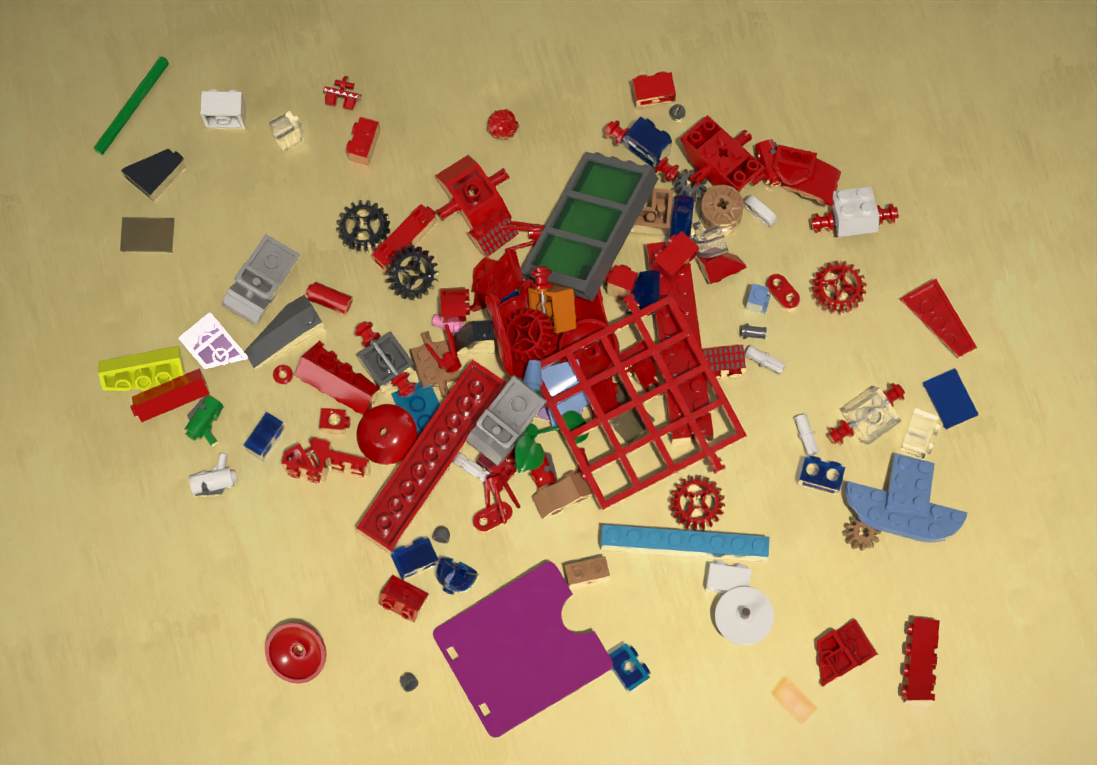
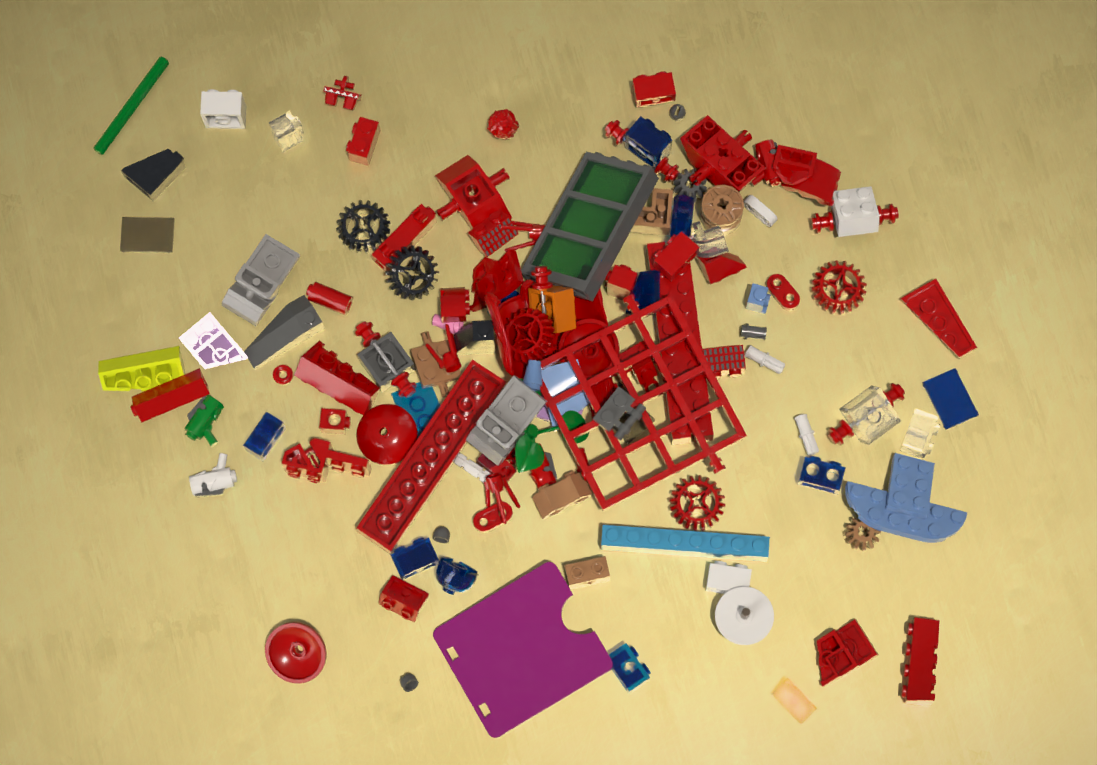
none -> dark grey plate [593,387,646,441]

